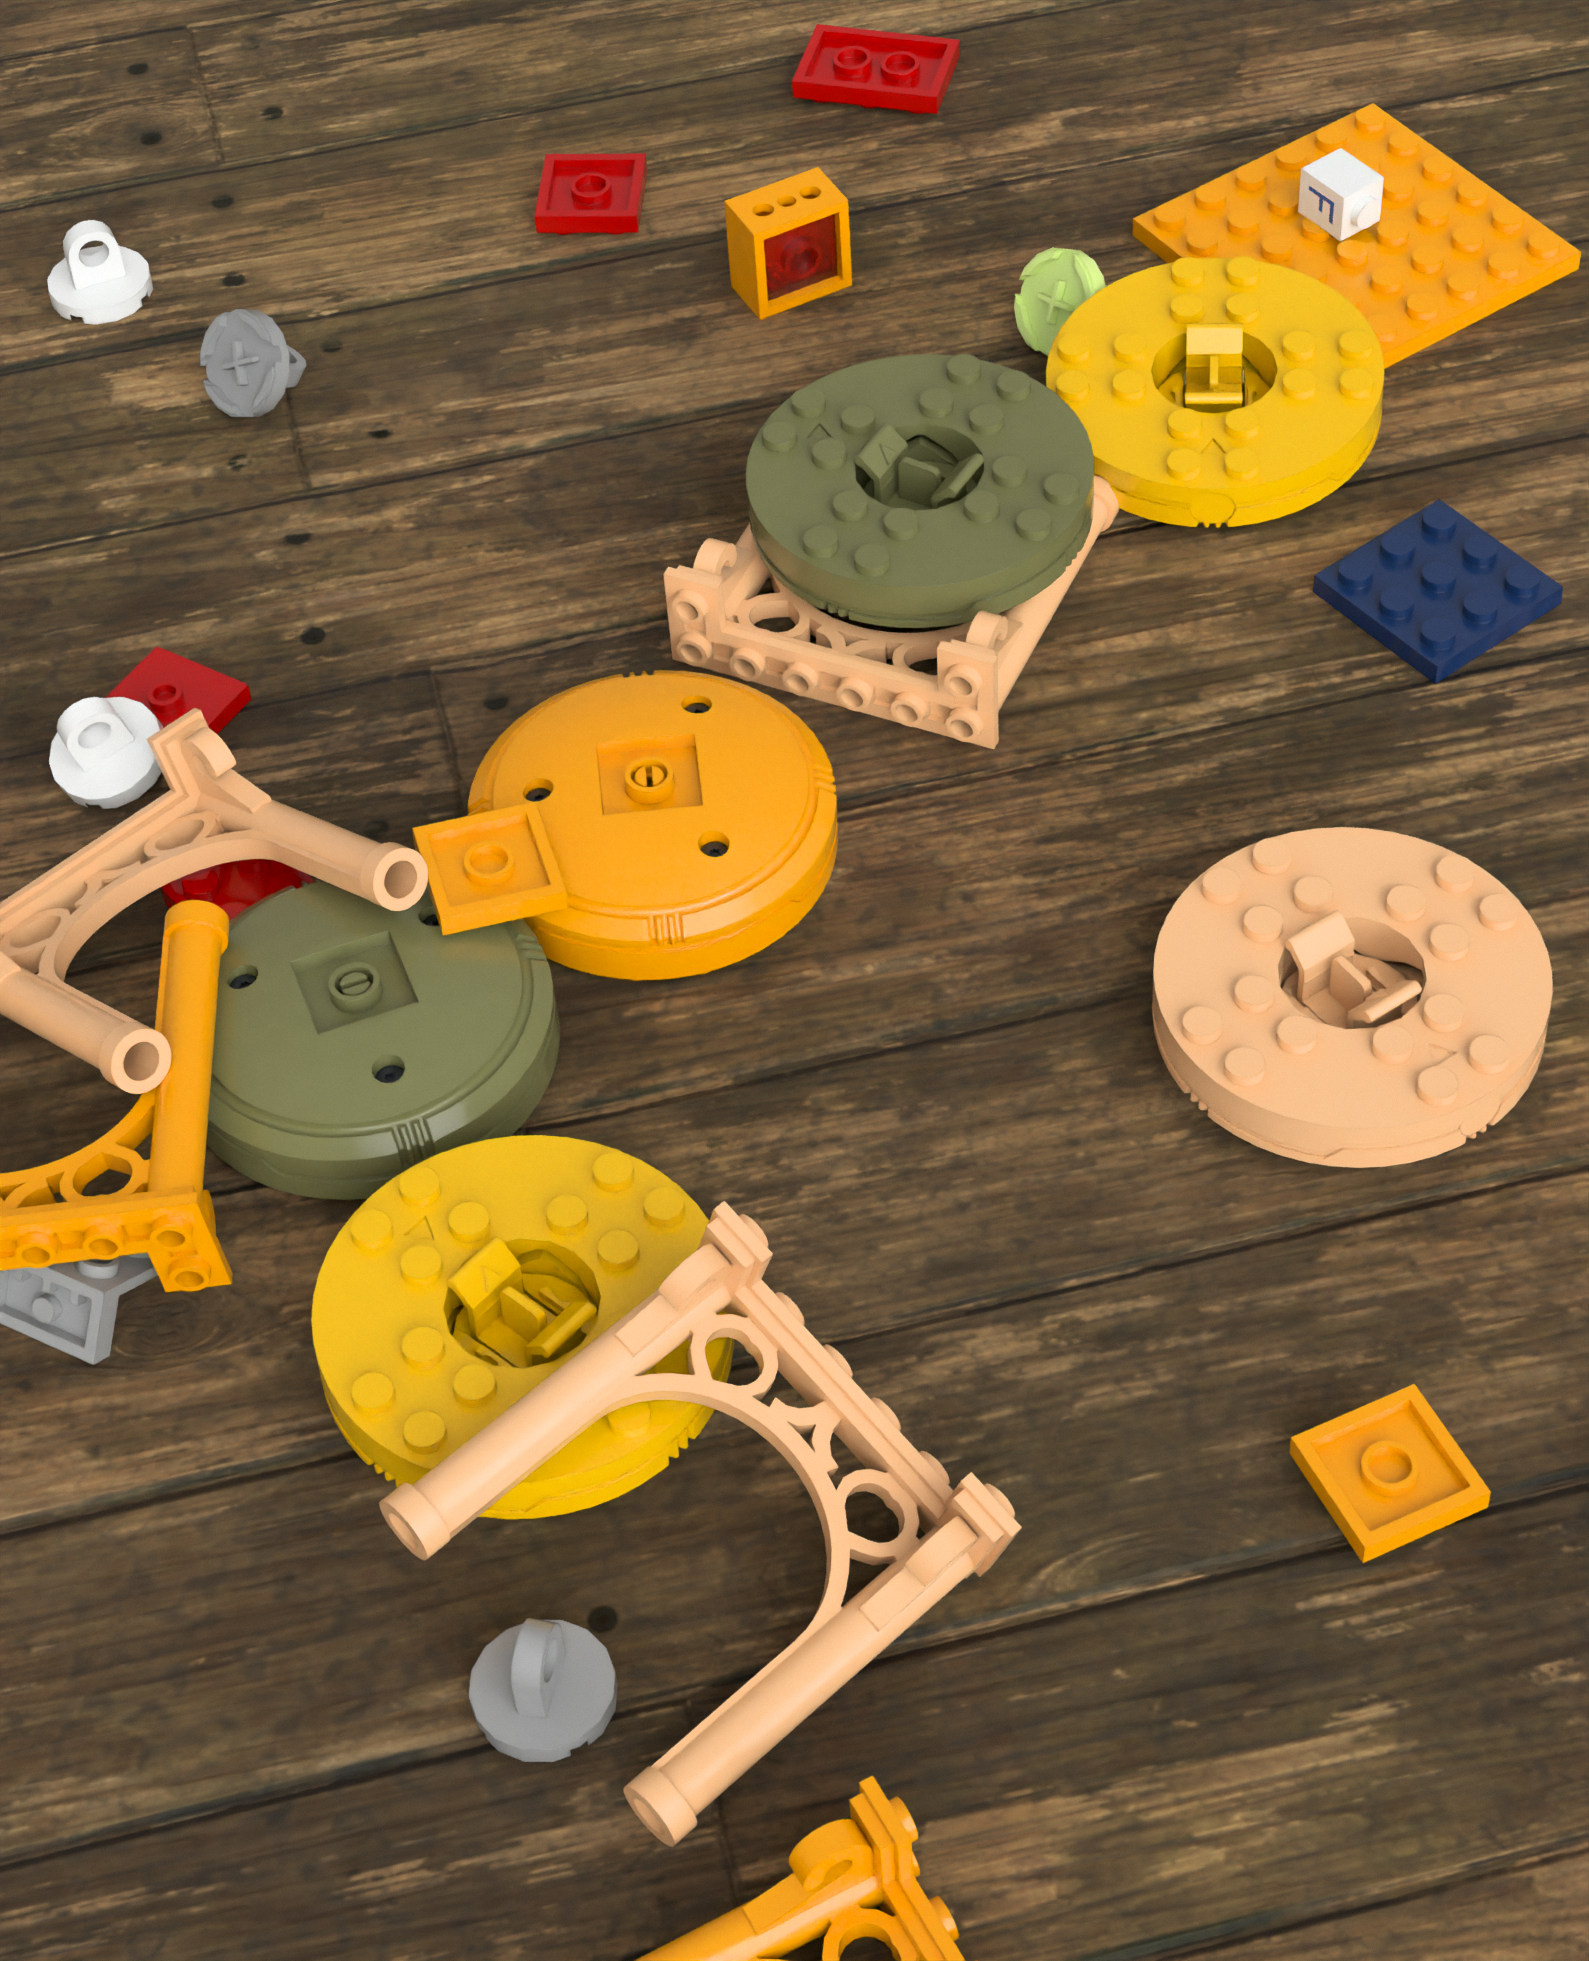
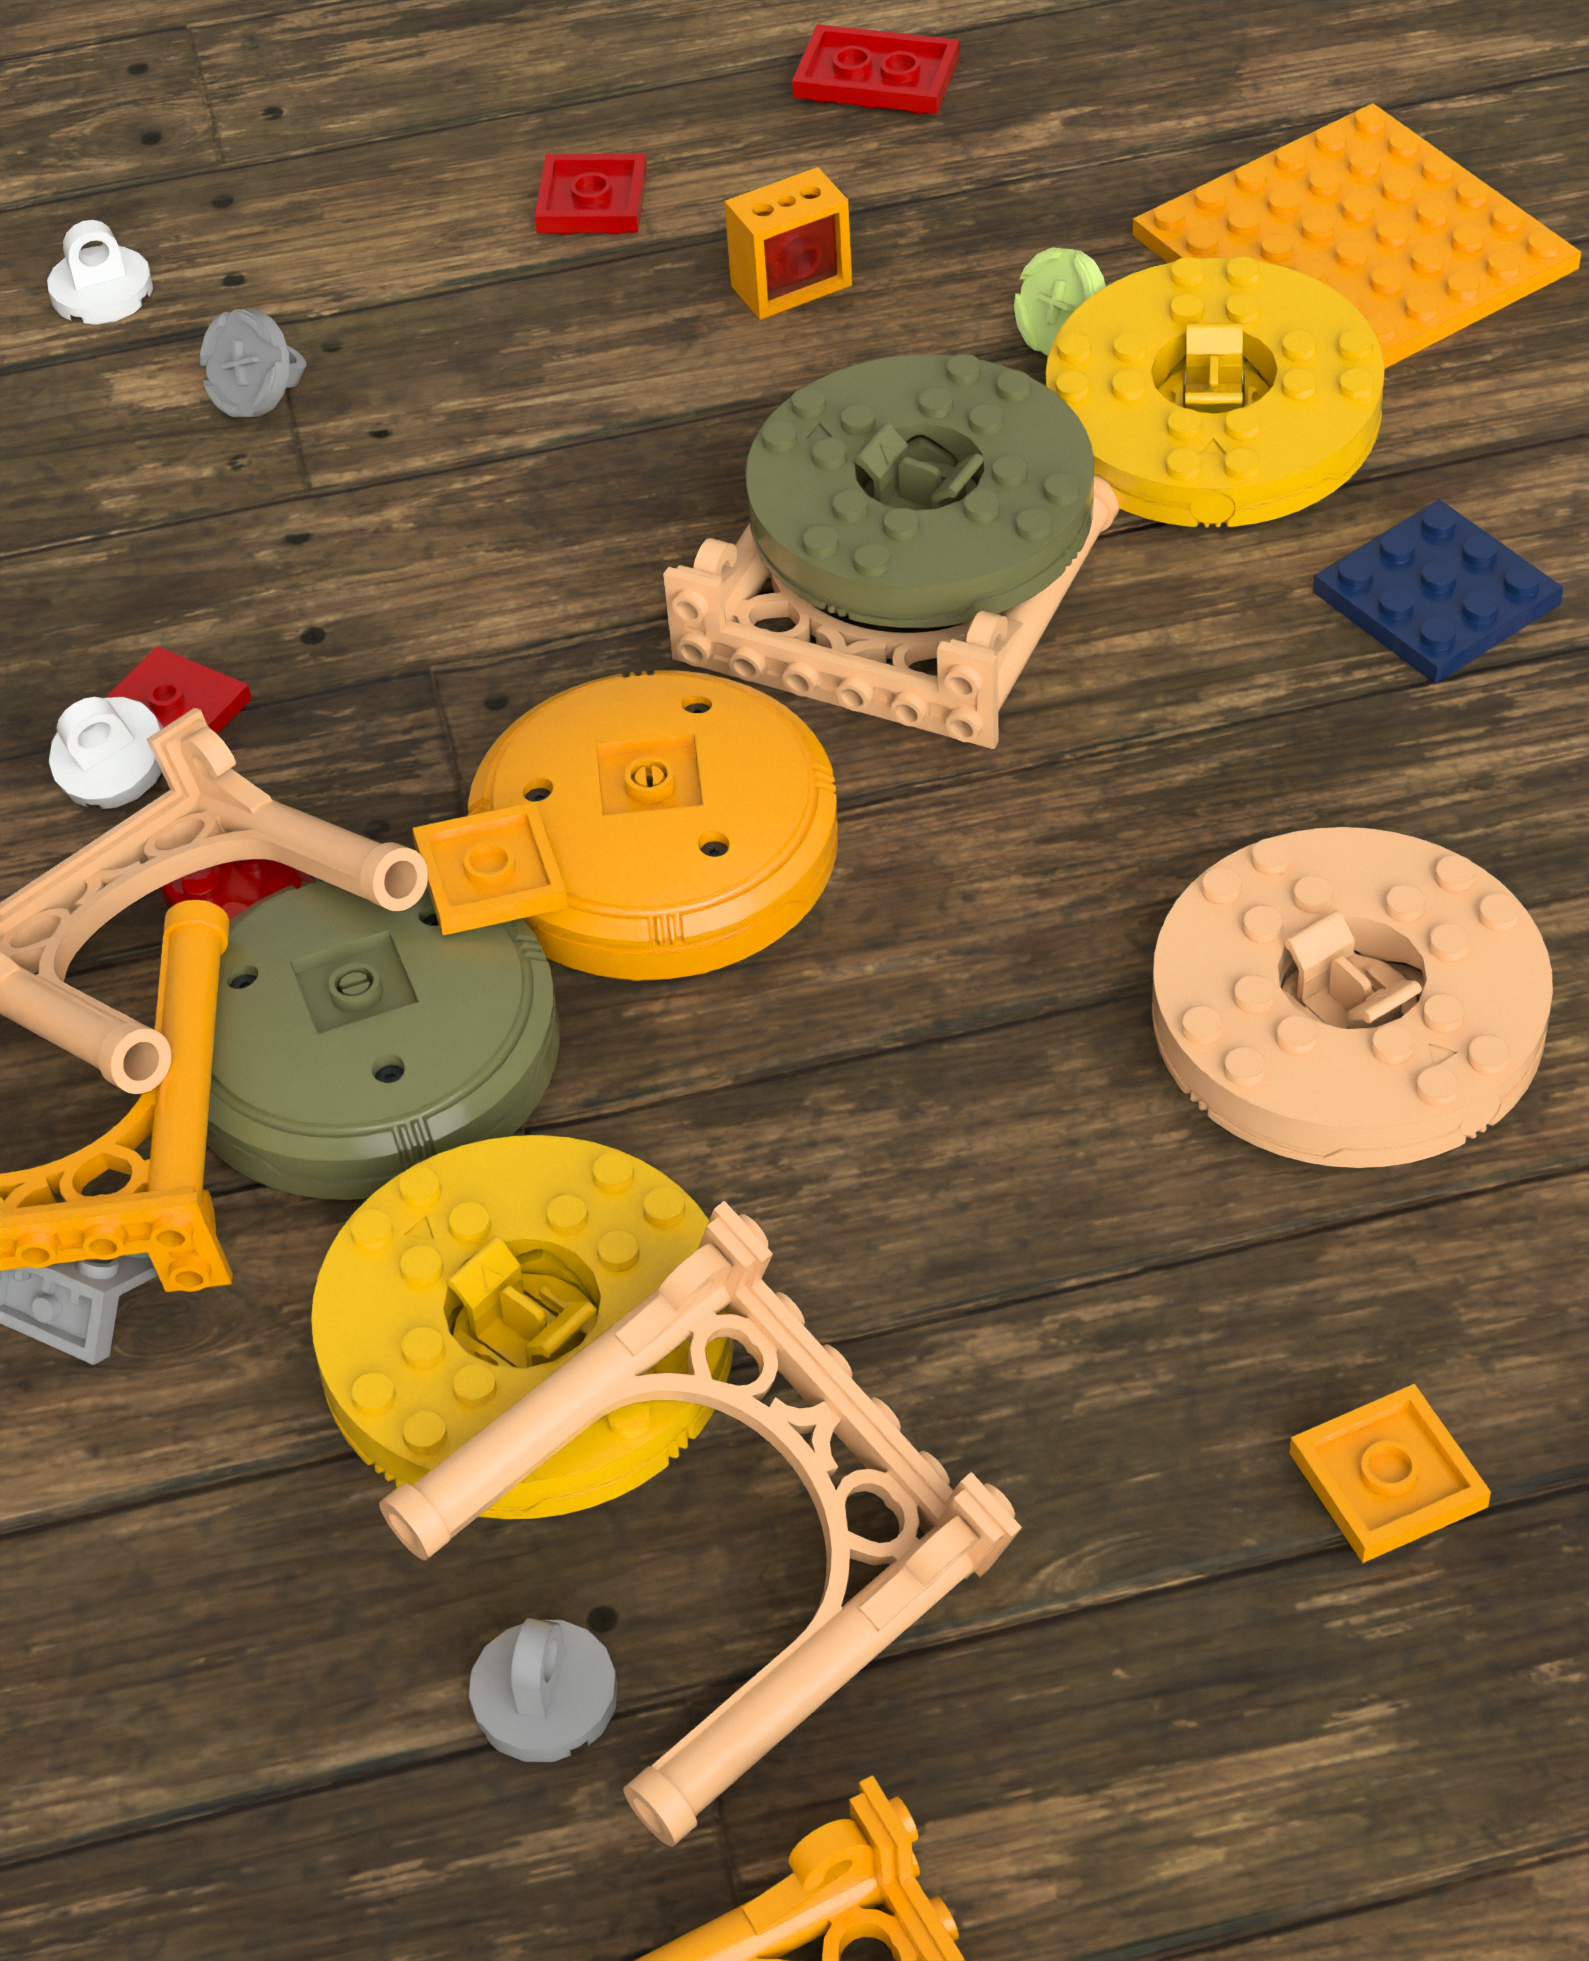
white brick [1298,148,1384,242] -> none

